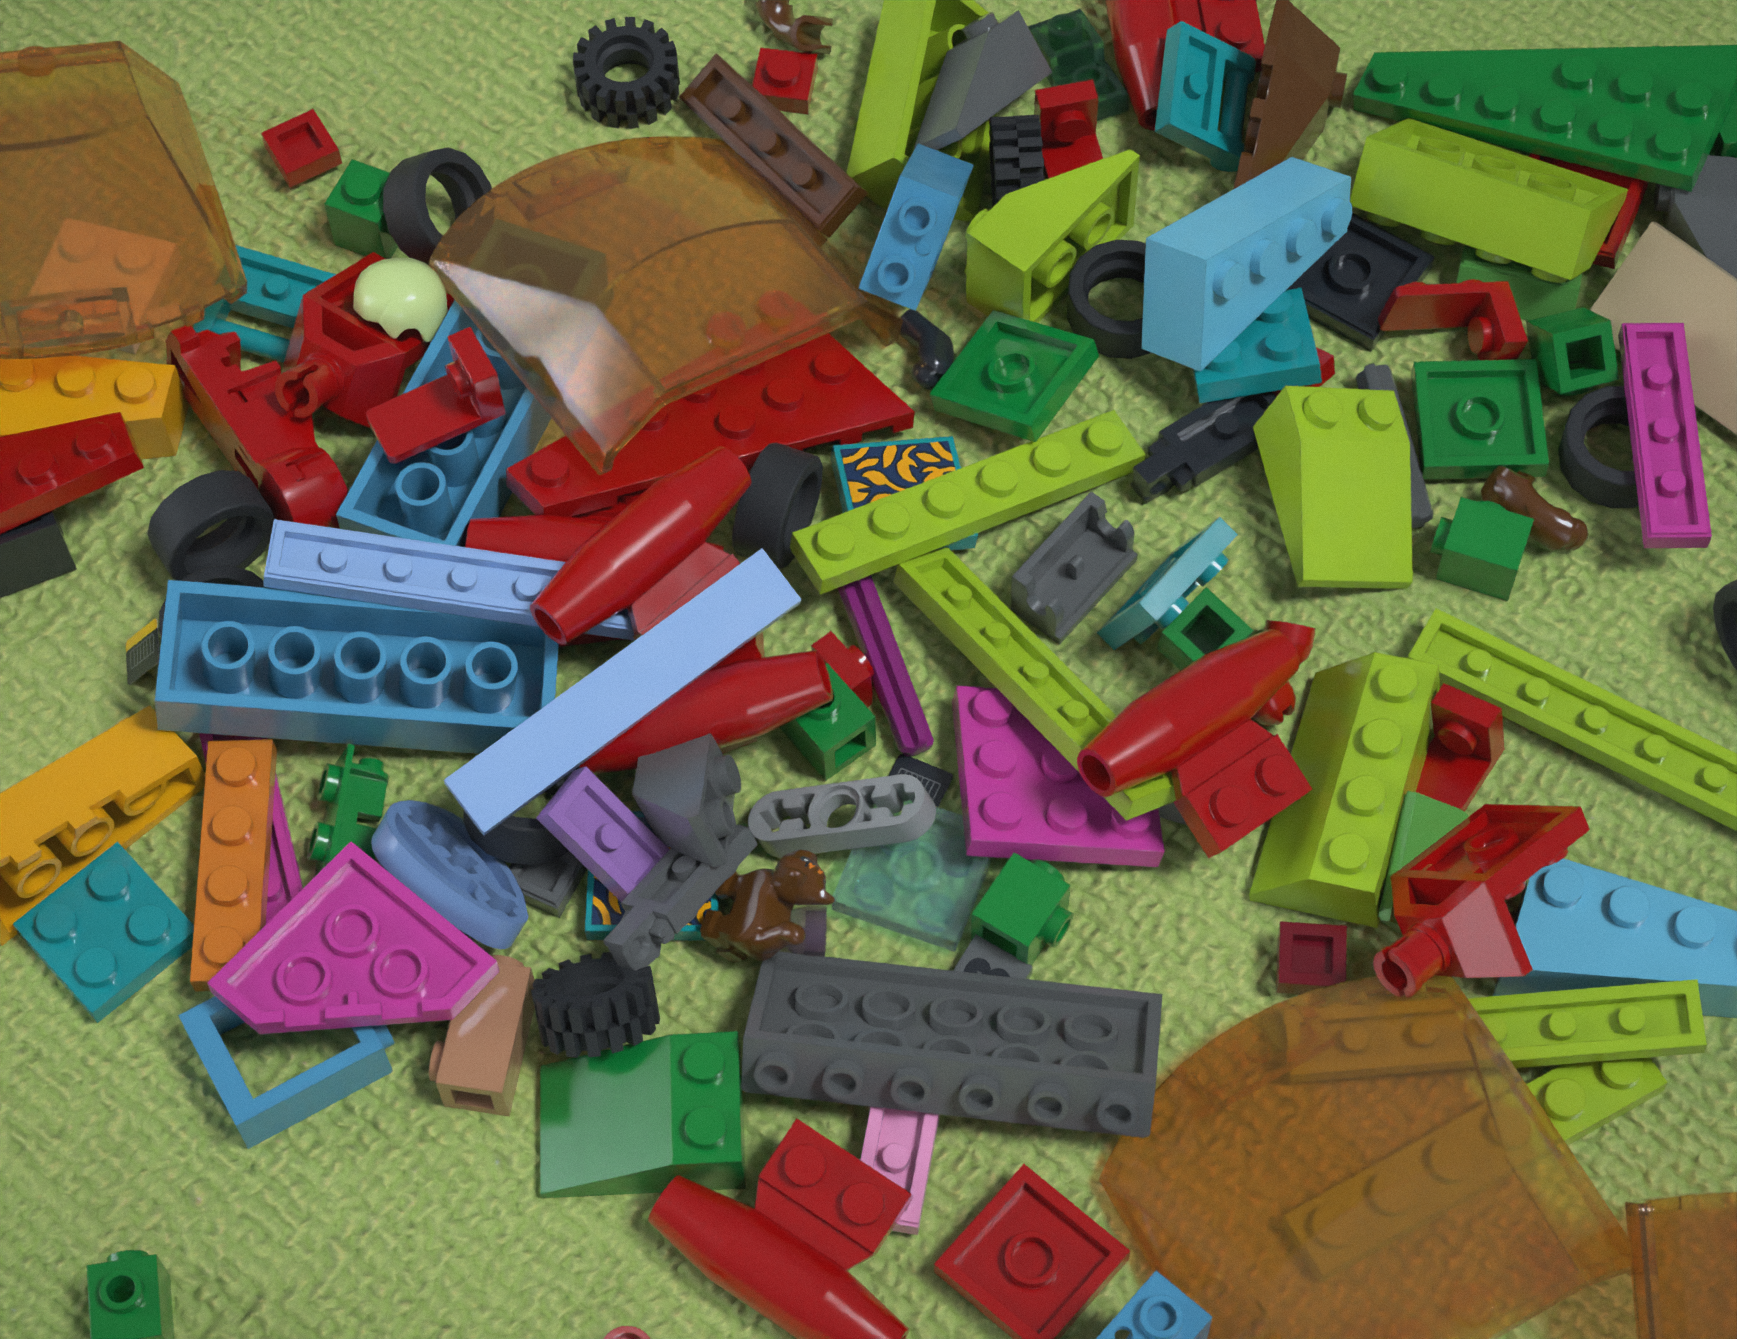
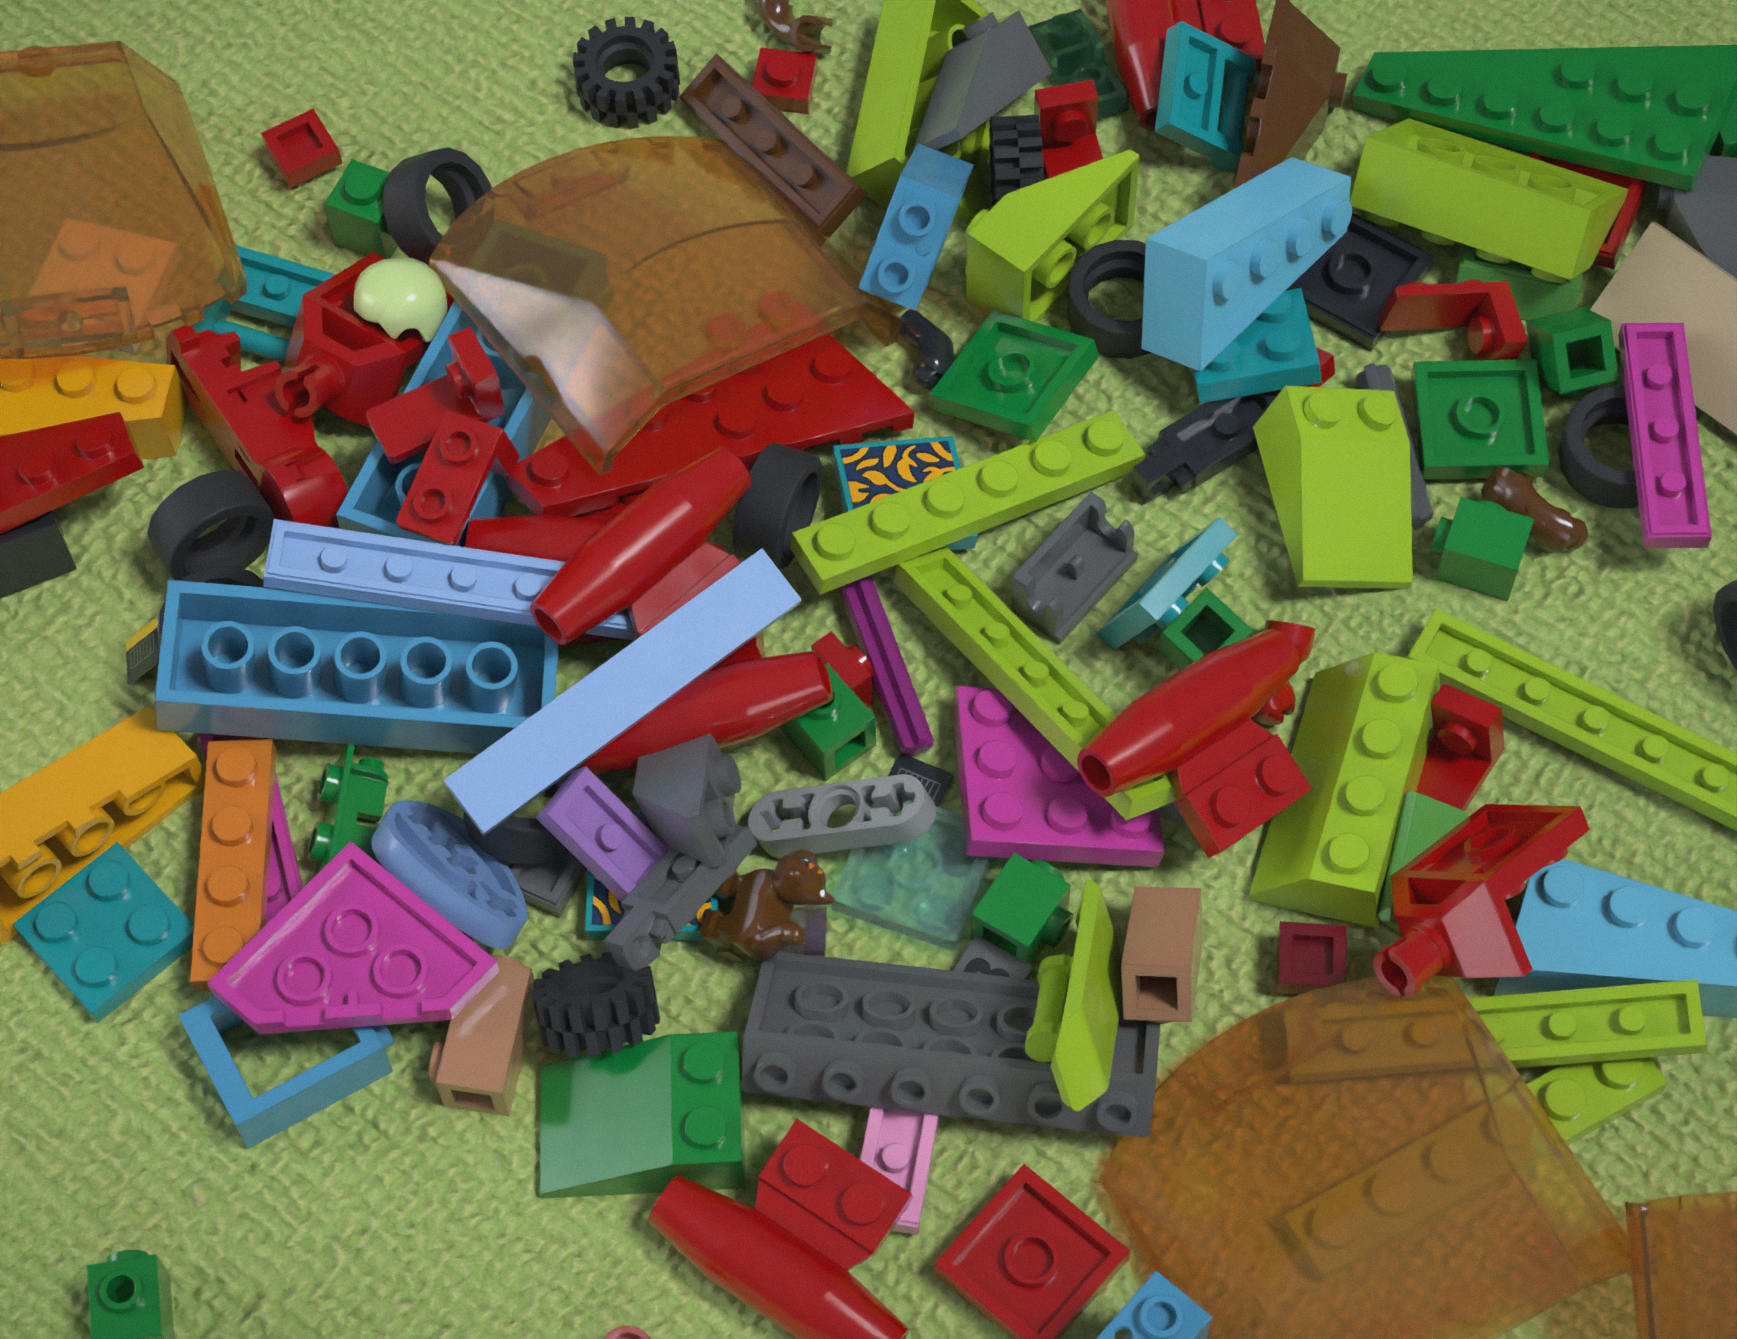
none -> red bracket [396,410,520,546]
none -> lime piece [1025,878,1122,1111]
none -> nougat brick [1121,886,1203,1024]

